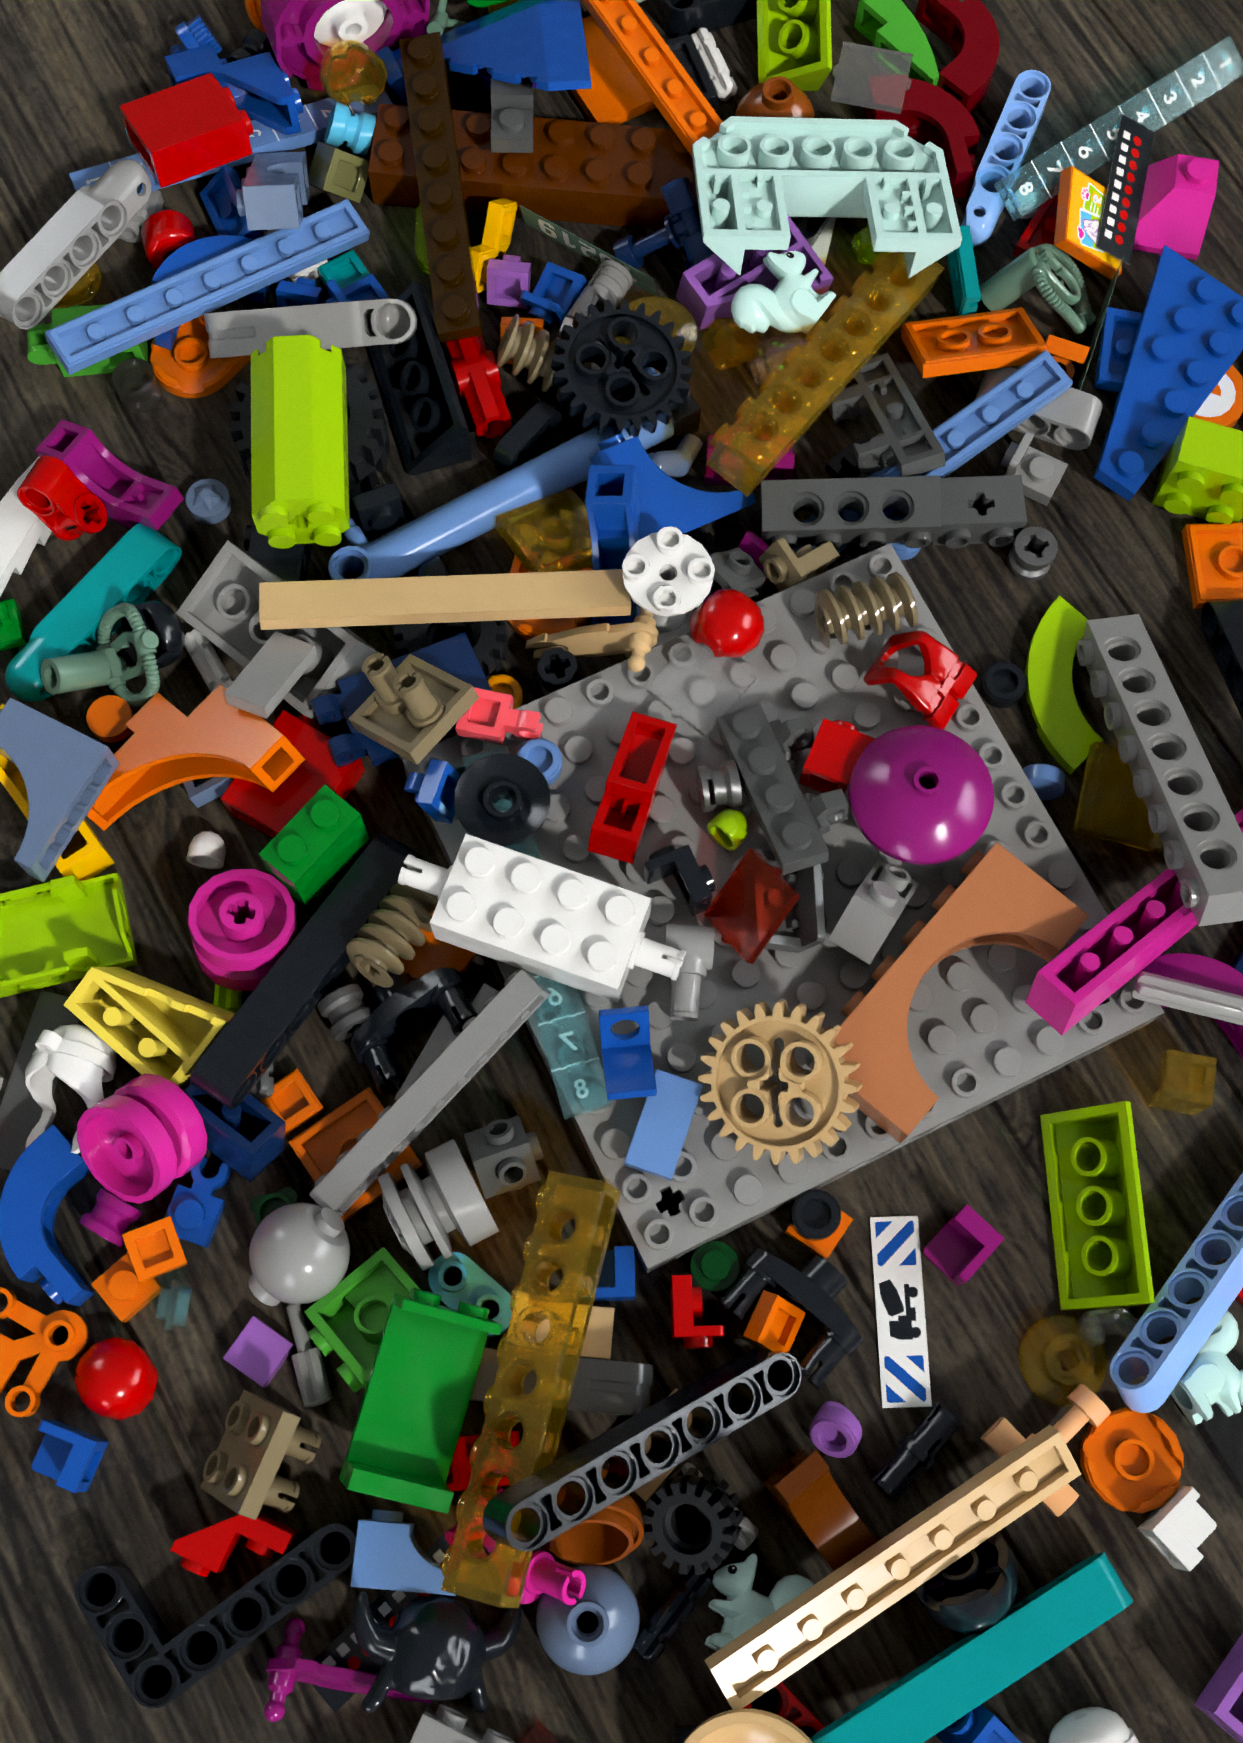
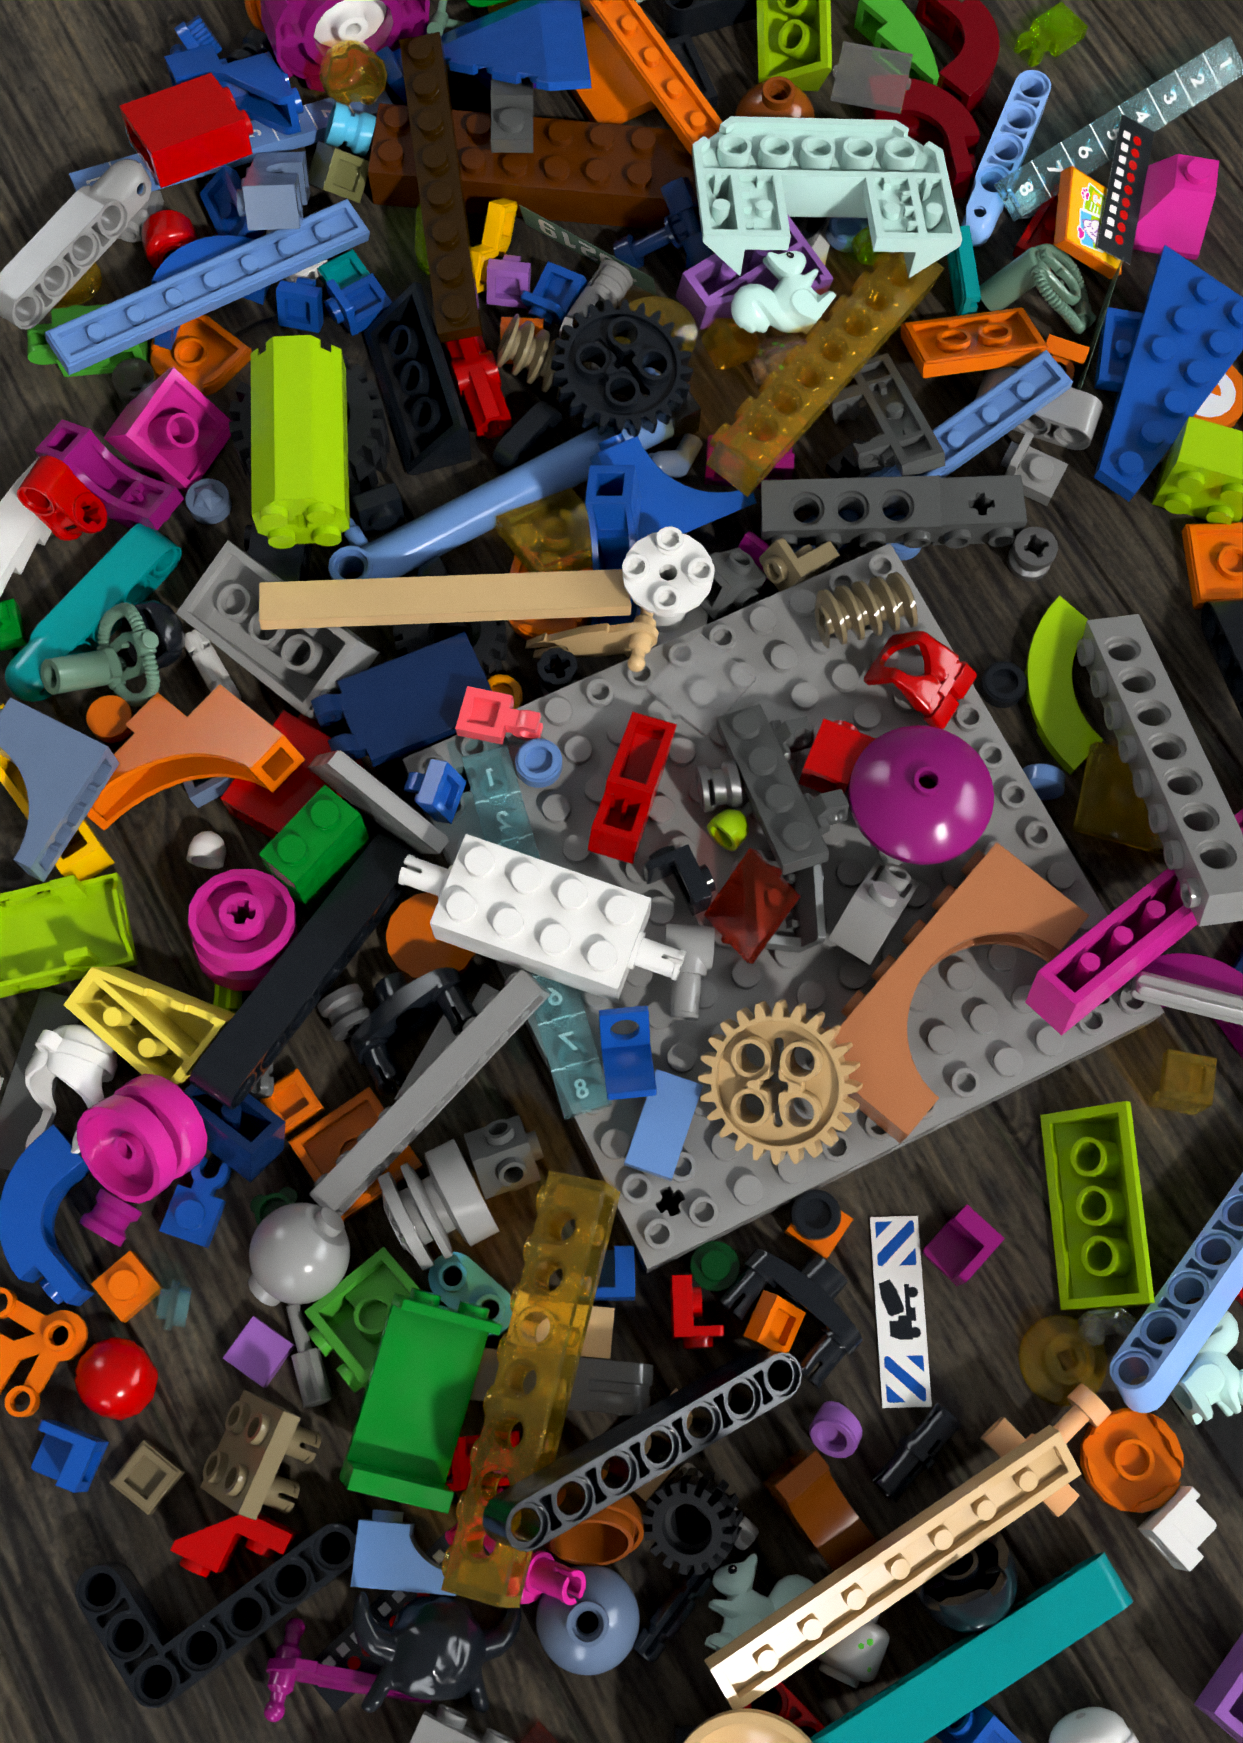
orange tile [122,1216,187,1283] -> none
light grey piece [204,298,418,358] -> none
light grey tile [224,631,317,719] -> none
dark tan piece [346,882,438,987] -> none
dark tan plate [348,653,479,765] -> none
black dish [454,754,550,846] -> none
red hair [689,589,764,658] -> none
white axle [691,27,737,101] -> none
none -> dark pink slope [104,367,232,493]
none -> dark tan tile [110,1440,186,1515]
none -> light grey tile [307,750,449,854]
none -> light grey head [816,1614,890,1688]
none -> medium blue tile [826,217,869,253]
none -> clear neon green plate [1014,1,1088,67]

